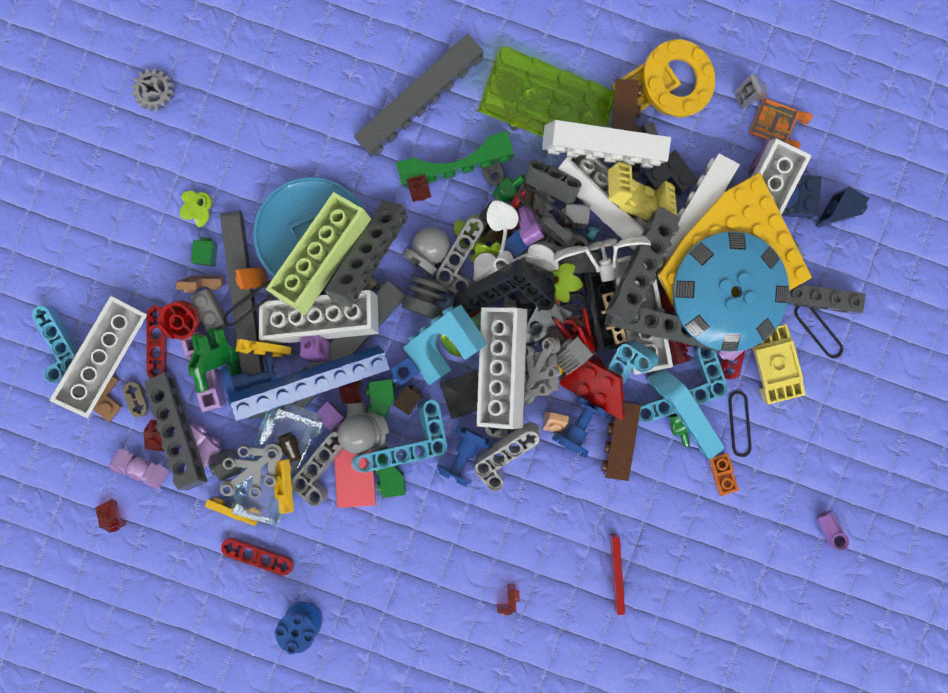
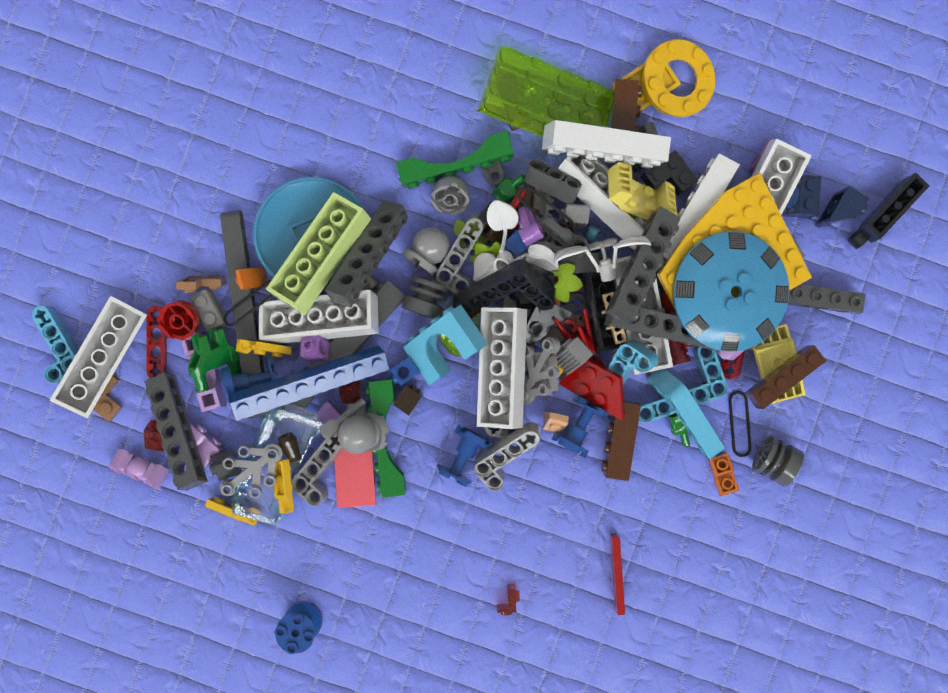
clear red bracket [95,499,126,533] -> none
dark tan beam [123,382,150,417] -> none
light grey gear [131,68,175,112] -> none
lime plate [180,190,213,228] -> none
green brick [191,237,218,267] -> none
red beam [221,538,294,576] -> none
medium azure beam [351,400,447,472] -> none
dark grey brick [354,33,483,157] -> none
clear red bracket [406,174,431,202] -> none
black brick [439,370,479,419] -> none
light grey slope [733,74,768,110] -> none
flag [749,98,813,149] -> none
black piece [794,306,843,359] -> none
medium lavender piece [816,510,850,551] -> none
none -> light grey piece [320,398,366,438]
none -> light grey cylinder [431,176,470,215]
none -> reddish brown brick [745,345,826,409]
none -> dark grey wheel [752,435,804,487]
none -> black hinge [847,172,929,249]

